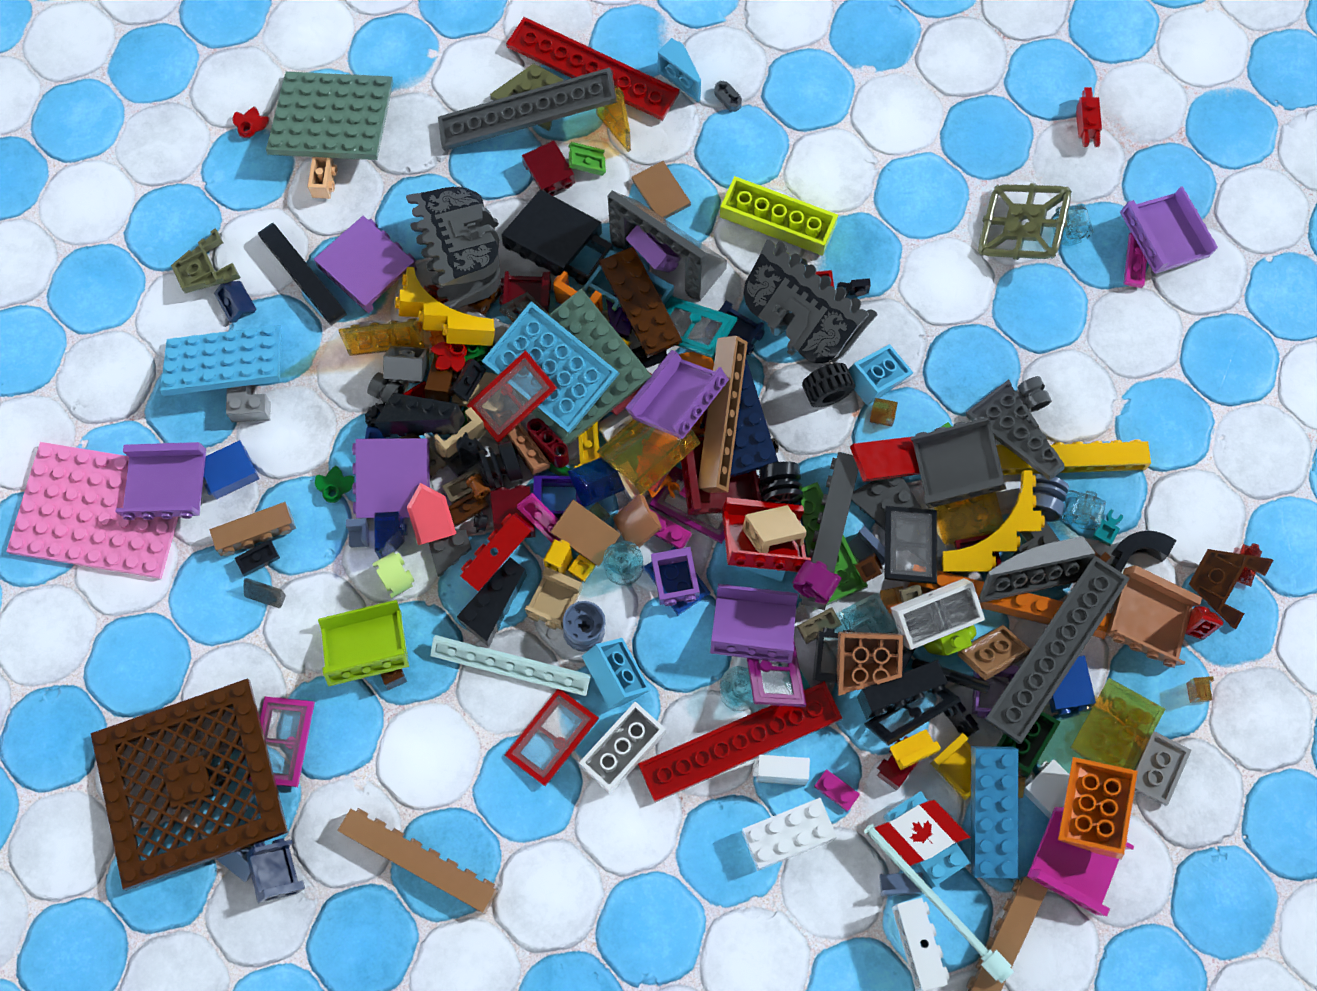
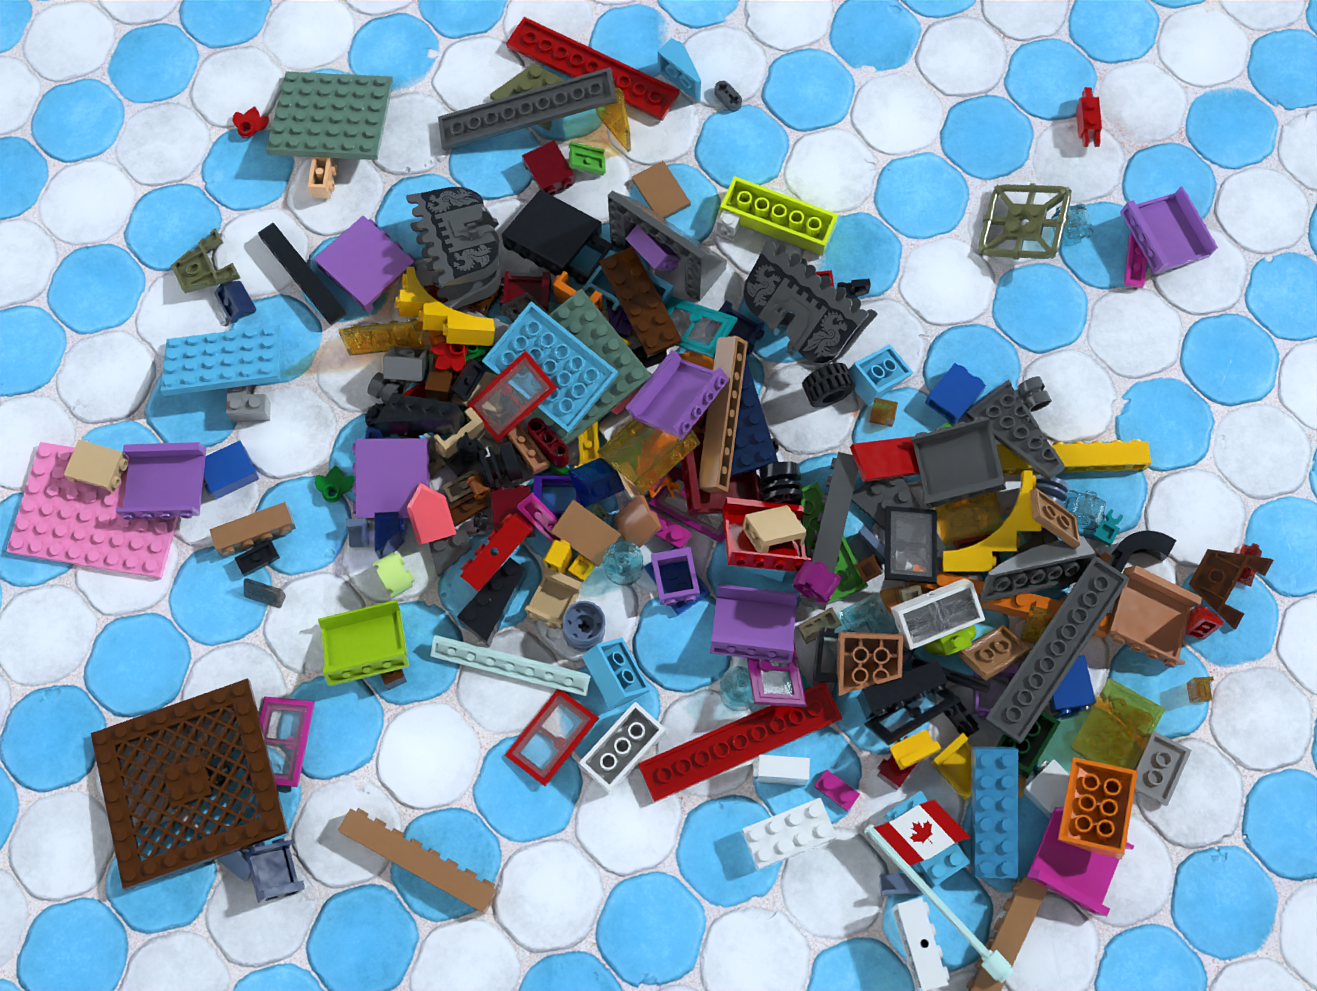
none -> tan panel [63,440,128,493]
none -> white brick [715,210,740,242]
none -> blue brick [925,363,986,424]
none -> clear yellow plate [1020,606,1051,644]
none -> medium nougat tile [1029,488,1080,549]

